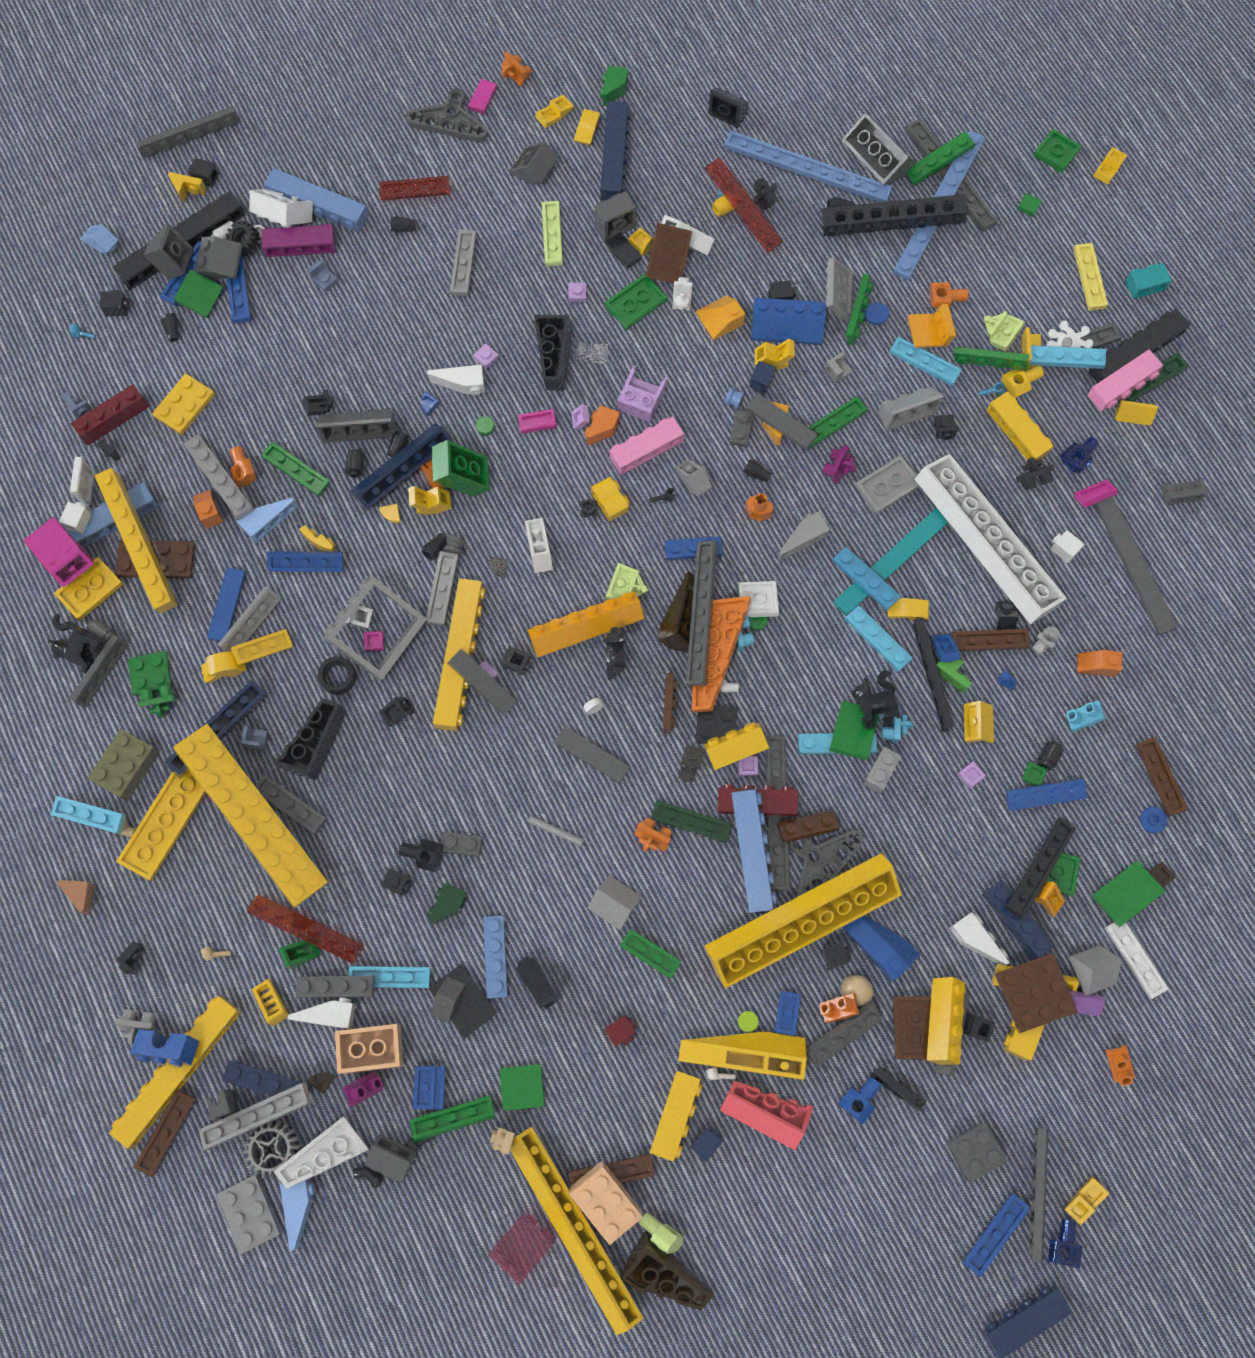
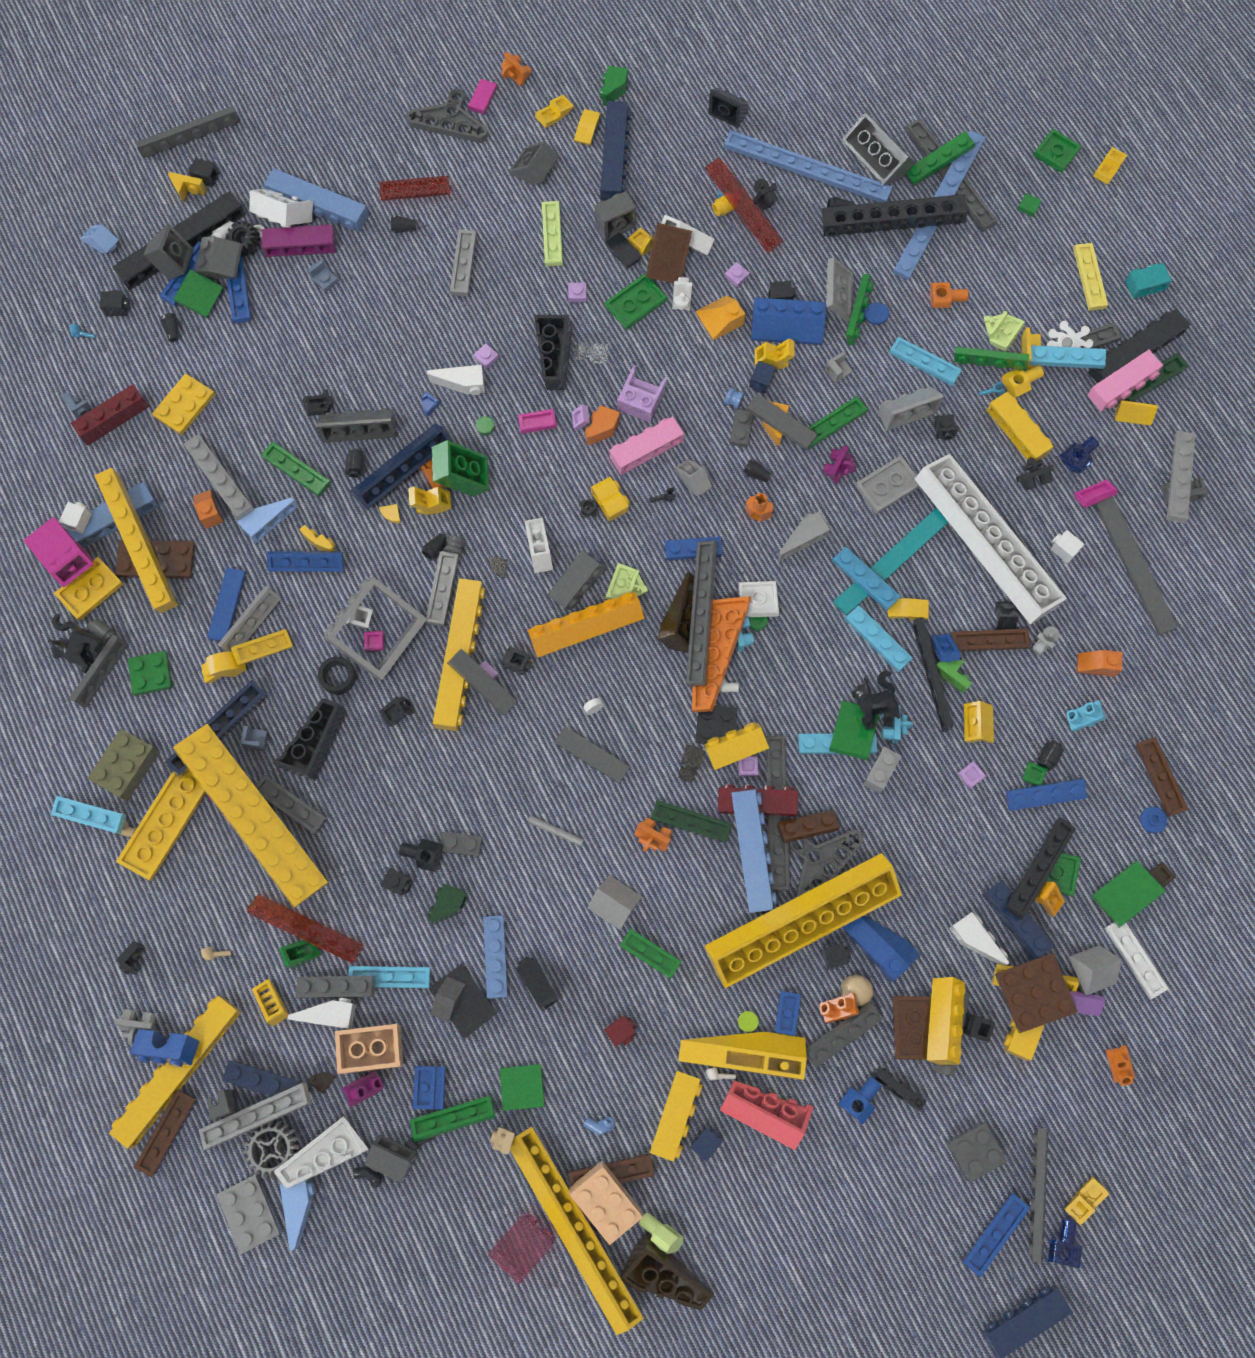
nougat slope [57,880,95,915] -> none
white tile [70,457,95,506] -> none
black tile [97,439,121,461] -> none
green hips [138,685,178,718] -> none
orange piece [230,446,256,488] -> none
black cone [387,430,409,457] -> none
black animal [603,627,627,680] -> none
reddish brown plate [663,673,677,734] -> none
light orange bracket [907,304,956,348] -> none
blue tile [996,670,1017,691] -> none
none -> dark grey wedge [547,550,608,610]
none -> medium blue arm [583,1117,615,1135]
none -> lavender plate [724,262,750,287]
none -> light grey plate [1166,430,1196,524]

